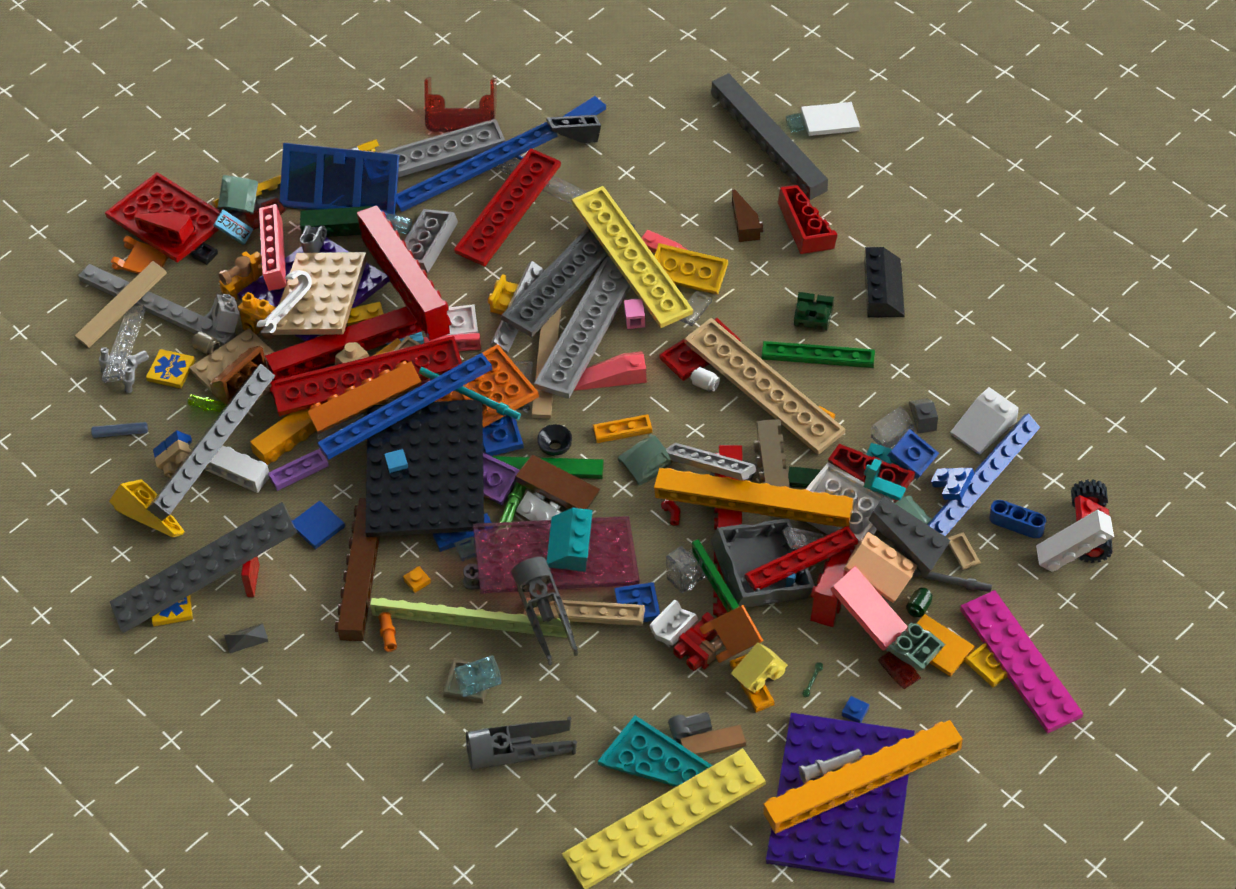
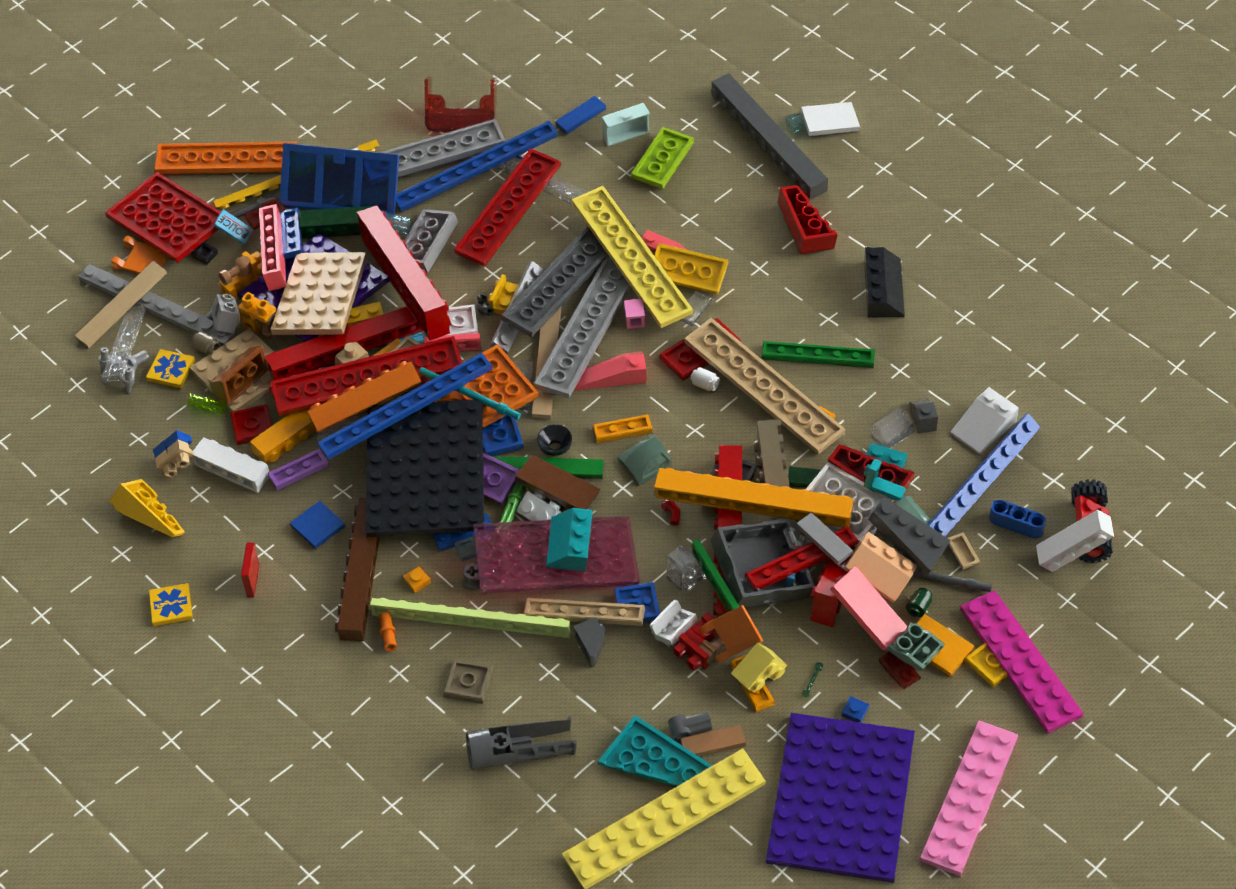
sand blue axle [91,422,148,438] -> none
dark grey plate [109,502,298,633] -> none
red slope [134,212,194,244] -> none
brick [147,364,275,521] -> none
sand green slope [218,175,258,215] -> none
dark grey slope [224,623,268,653] -> none
white piece [257,270,312,333] -> none
dark grey piece [300,225,327,253] -> none
dark azure tile [384,449,408,473] -> none
clear light blue brick [454,655,502,697] -> none
dark grey piece [511,557,578,665] -> none
black slope [546,115,601,143] -> none
light grey plate [666,443,756,480] -> none
reddish brown slope [732,190,763,242] -> none
light orange brick [763,720,963,834] -> none
dark green hips [794,292,834,331] -> none
light grey pin [799,749,862,784] -> none
blue tile [887,429,939,480] -> none
blue plate [931,468,975,500] -> none
none -> orange plate [154,141,297,174]
none -> red tile [230,404,272,445]
none -> plate [281,207,302,259]
none -> pearl dark grey arm [477,294,494,316]
none -> dark grey slope [574,617,606,667]
none -> light aqua container [602,103,650,146]
none -> lime plate [631,127,694,189]
none -> light grey tile [796,513,853,565]
none -> bright pink plate [920,720,1018,877]

